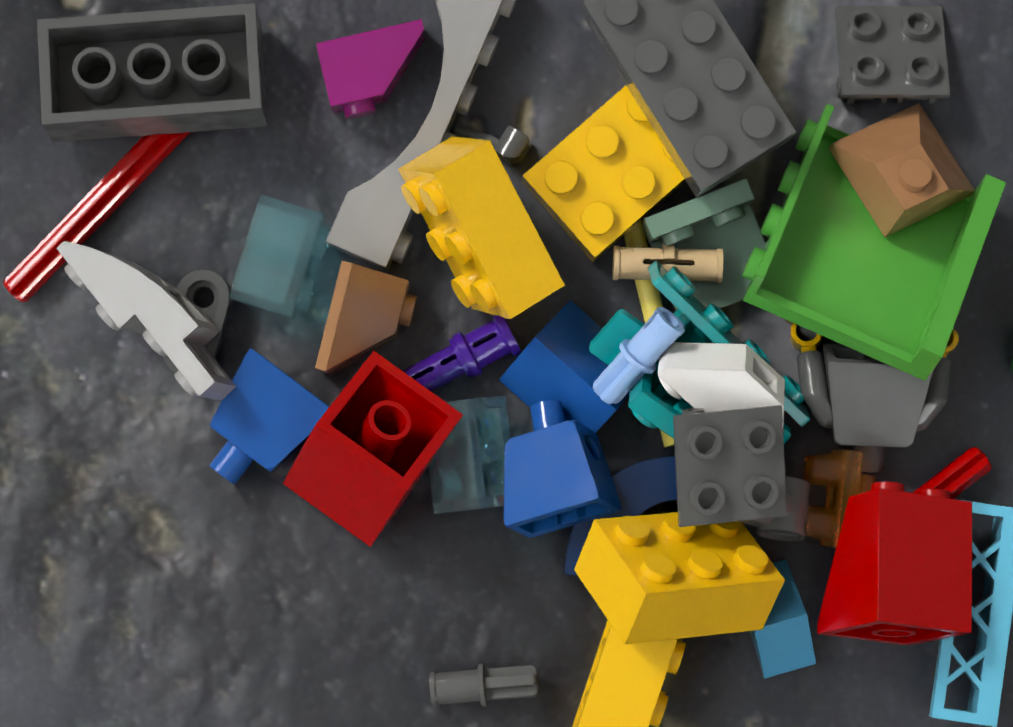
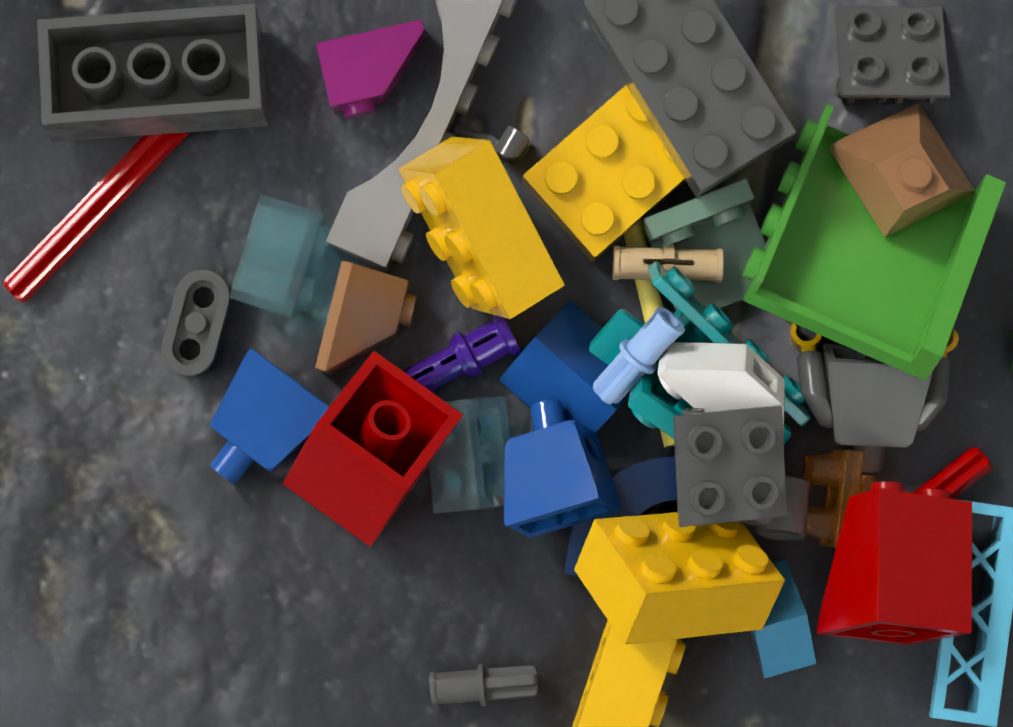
slope [57,241,236,401] -> none

